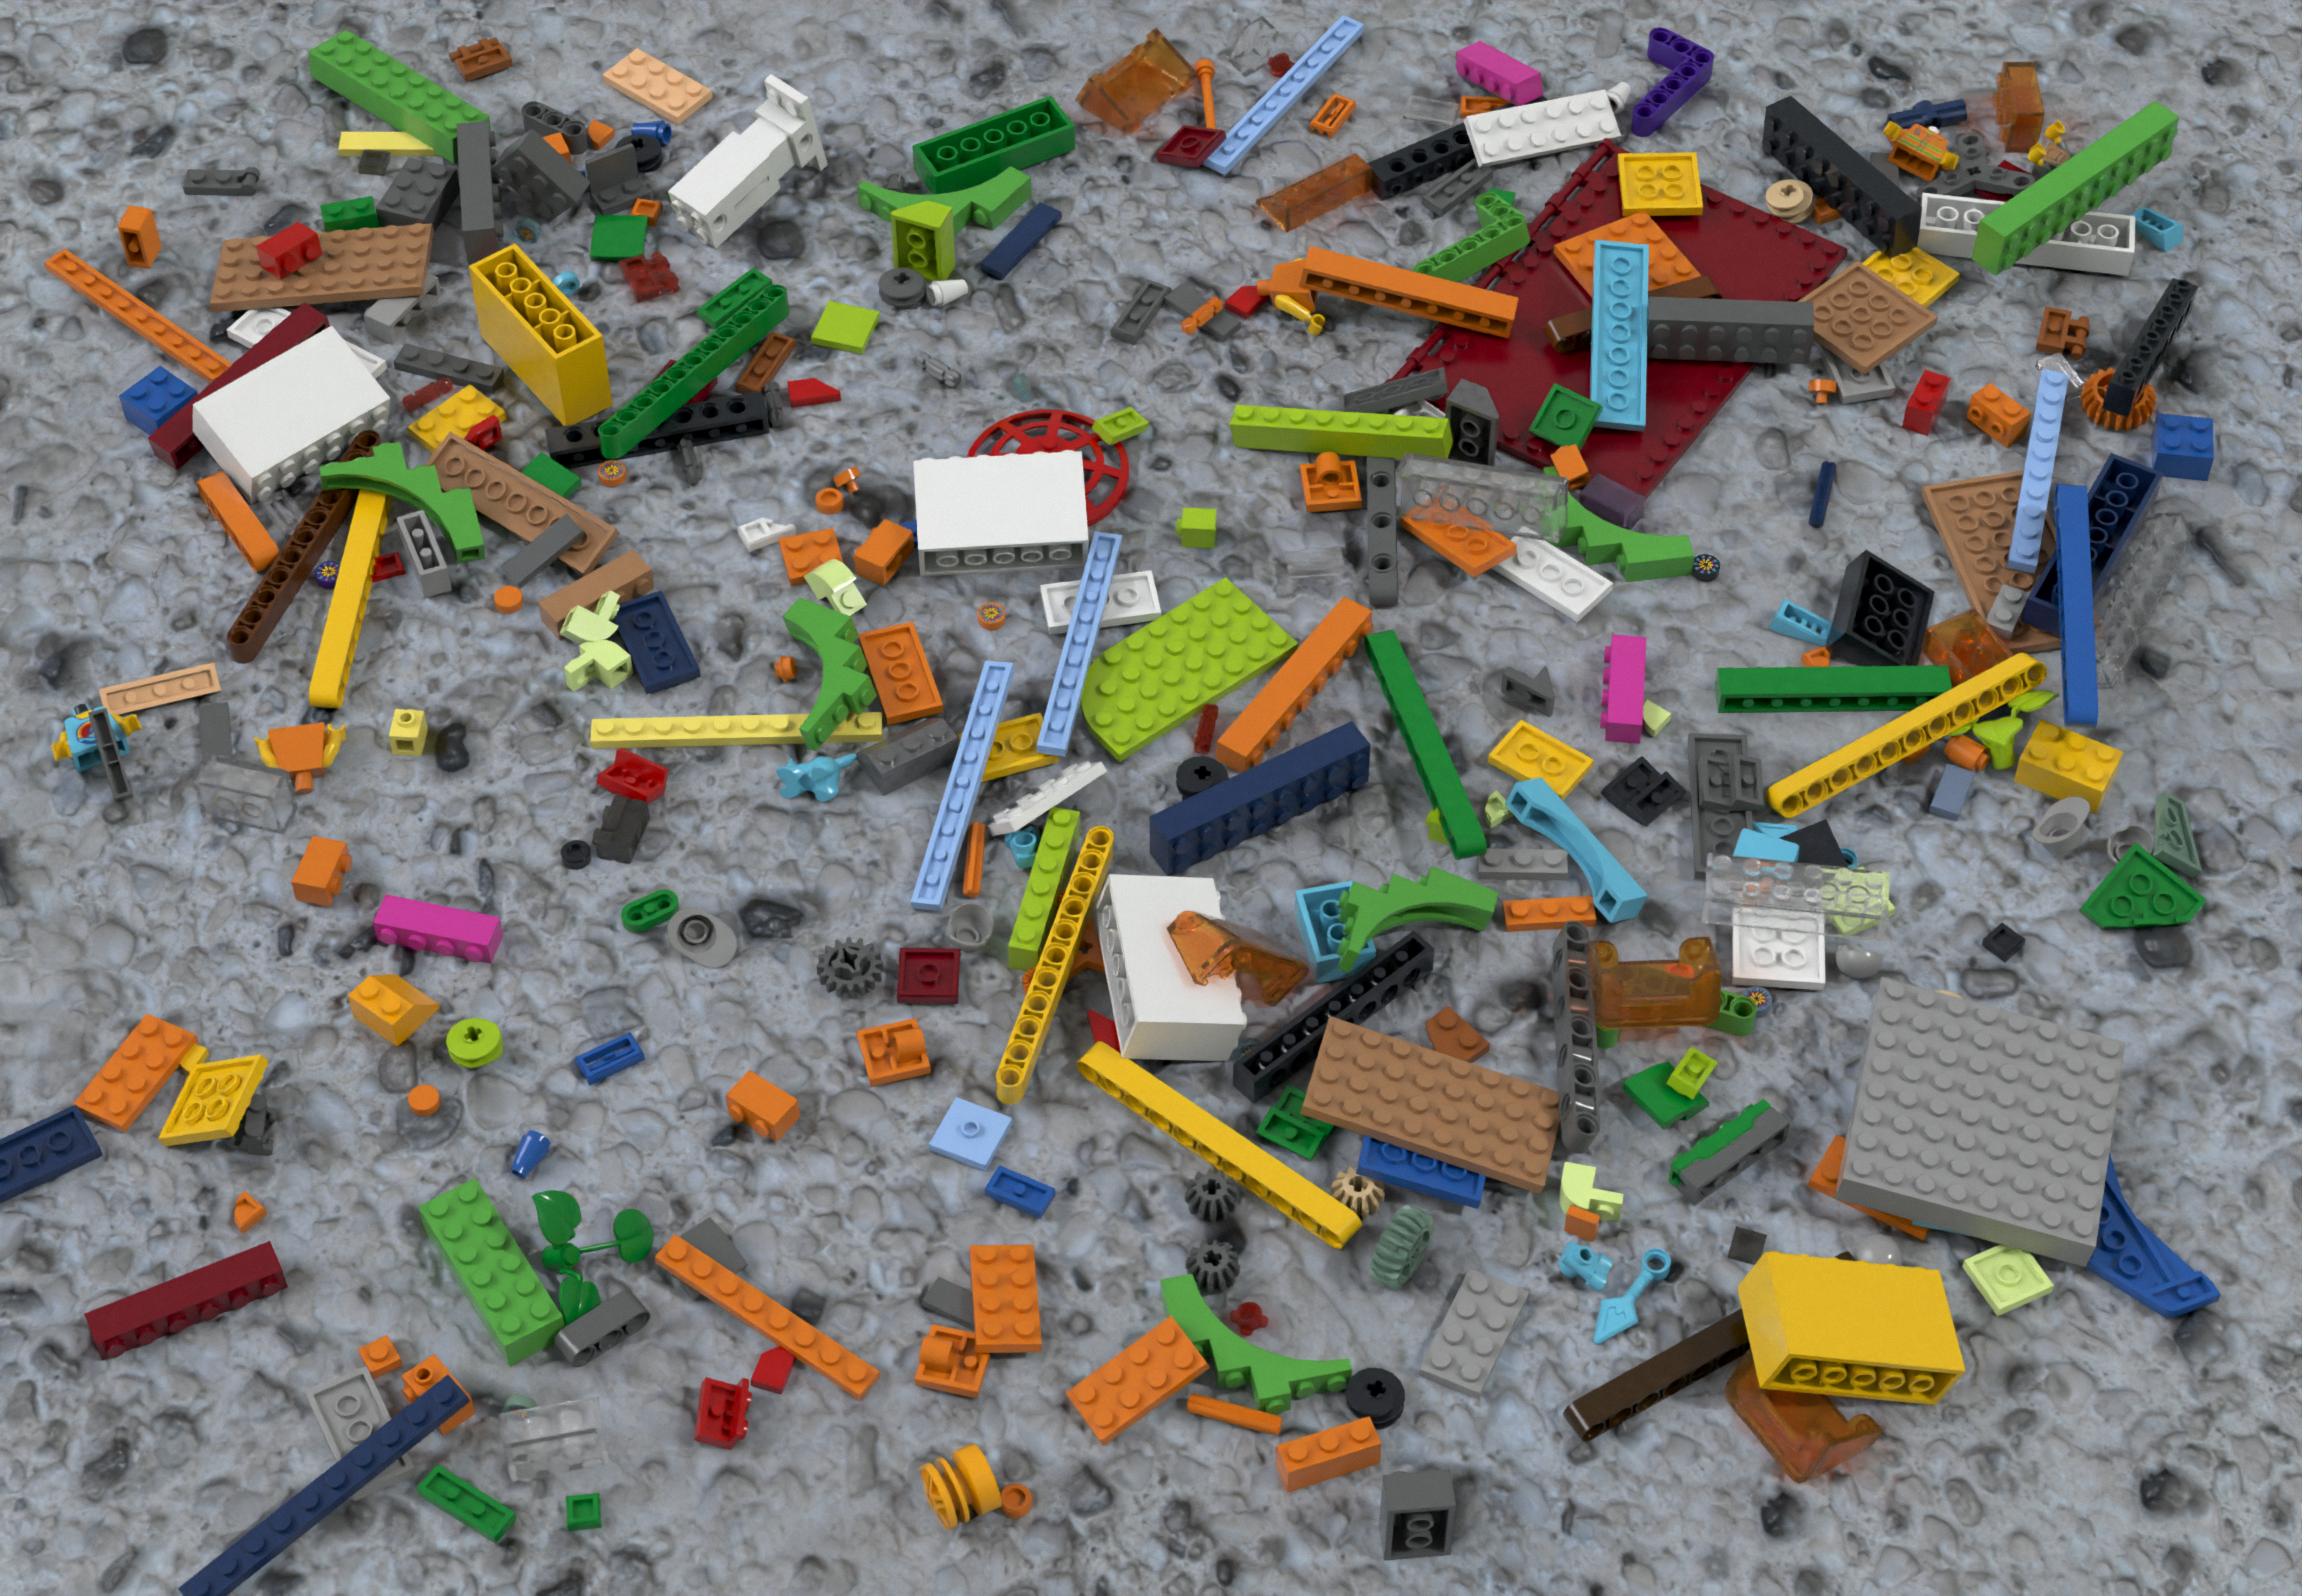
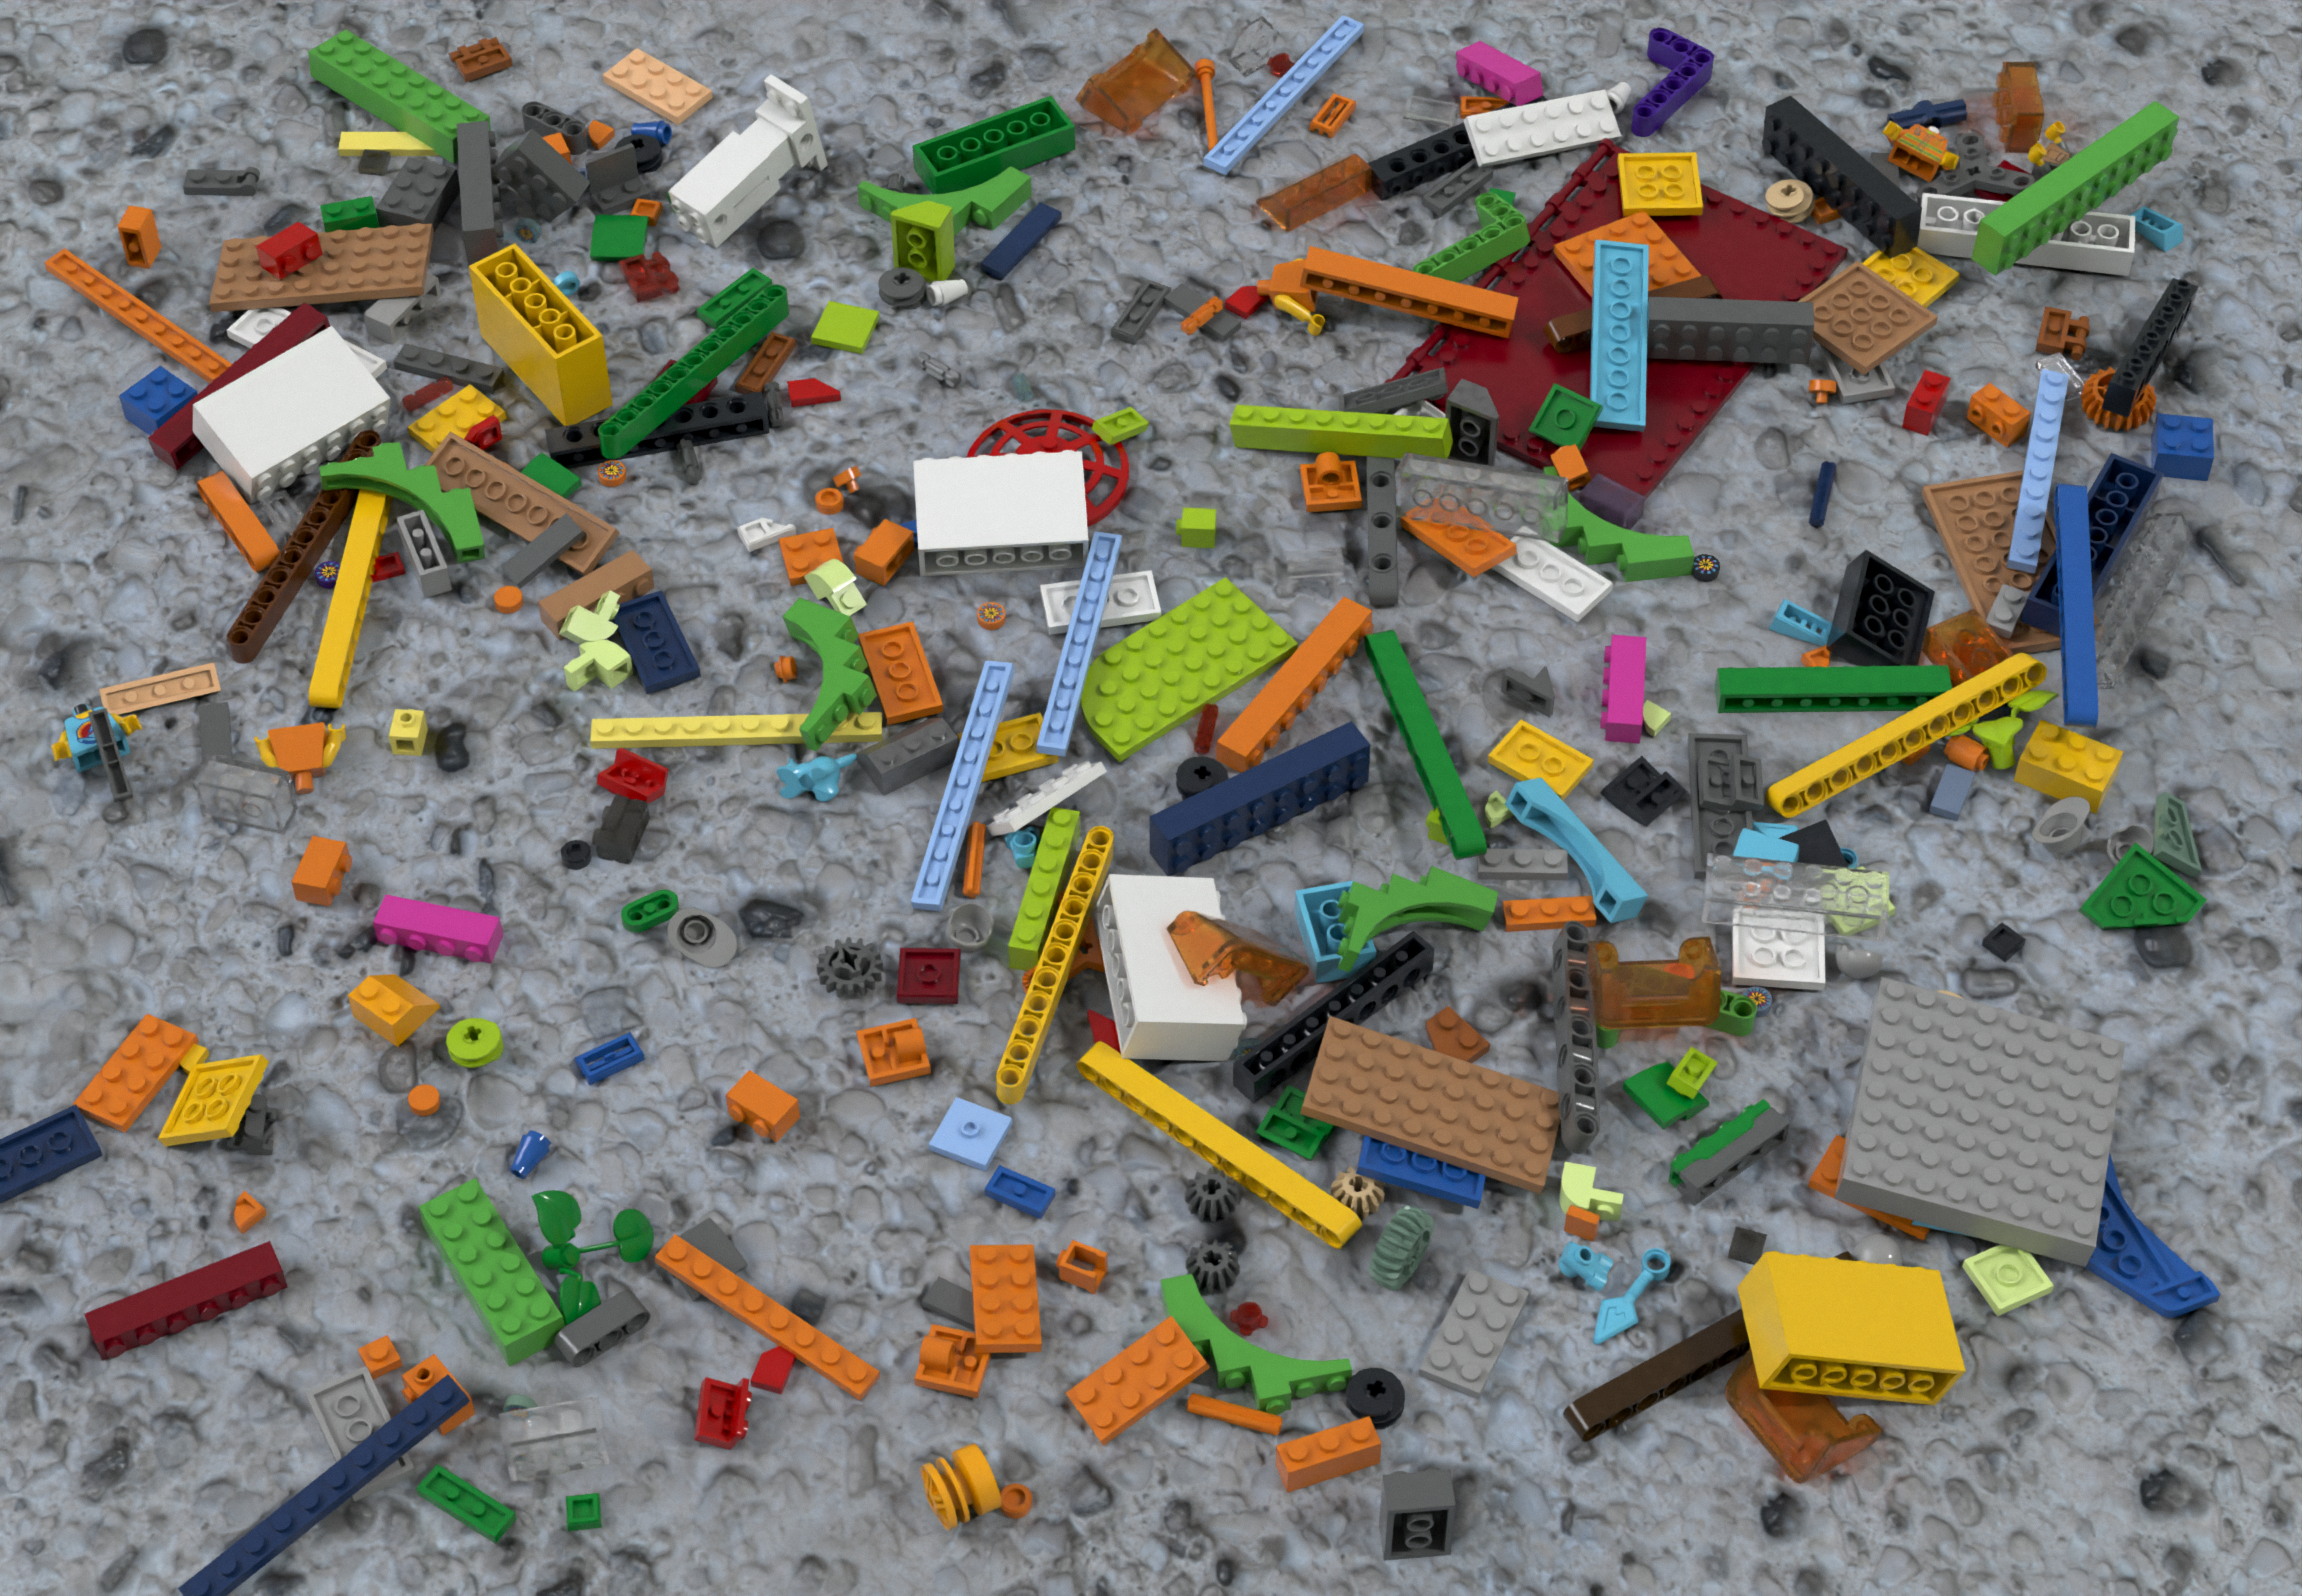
dark red tile [1155,125,1227,168] -> none
none -> orange window [1056,1240,1108,1295]

